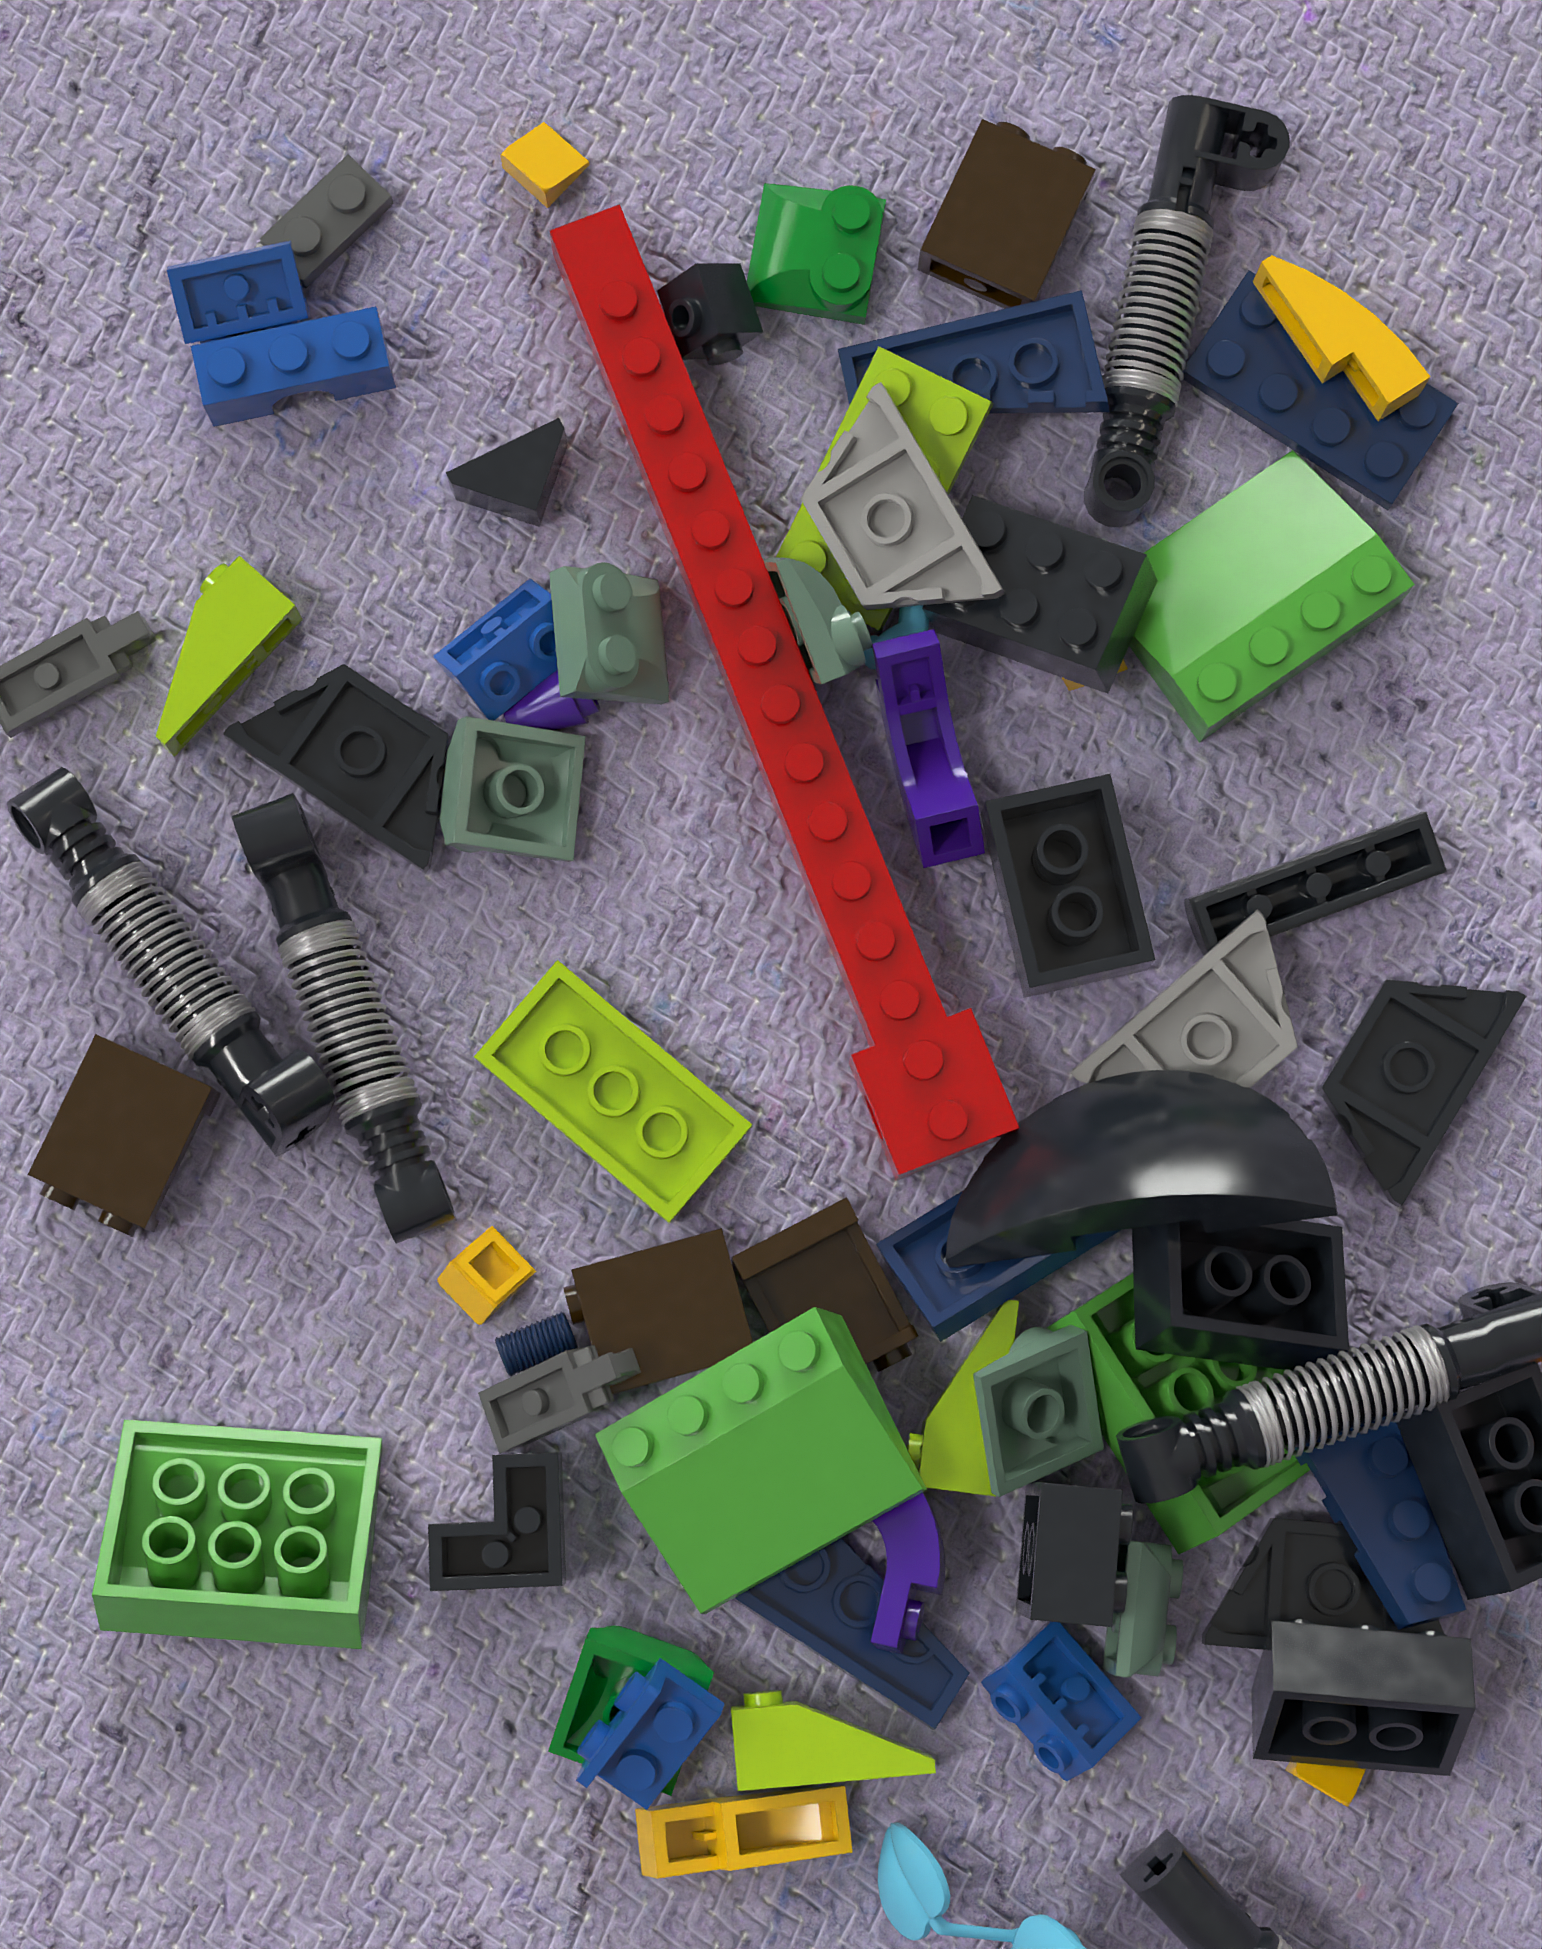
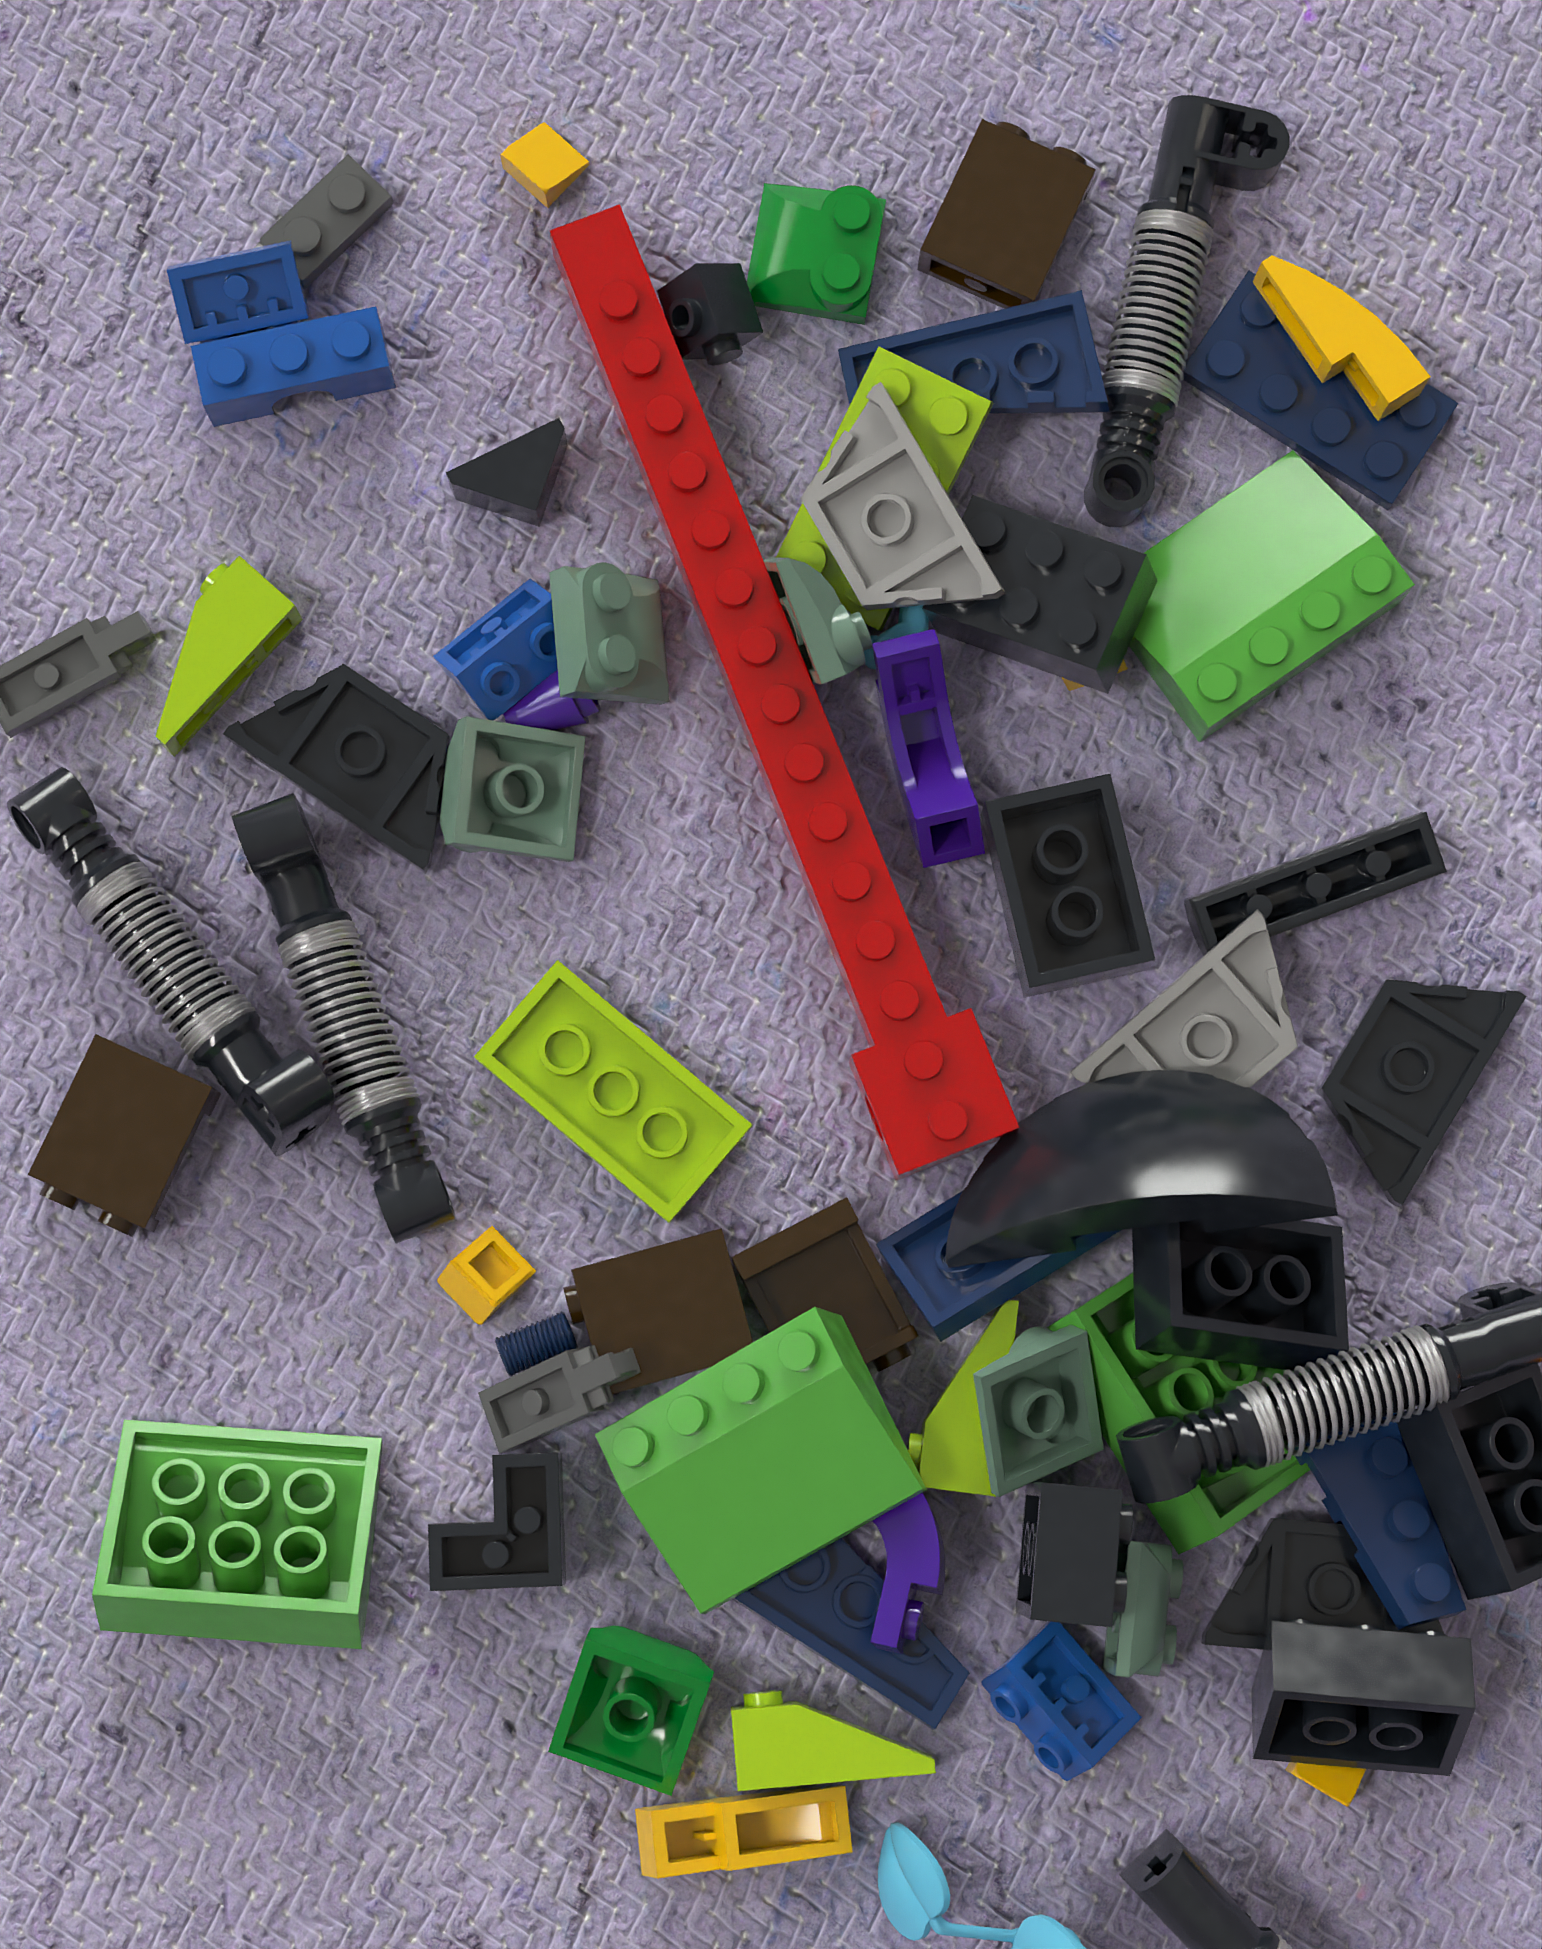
blue bracket [576,1658,725,1810] -> none

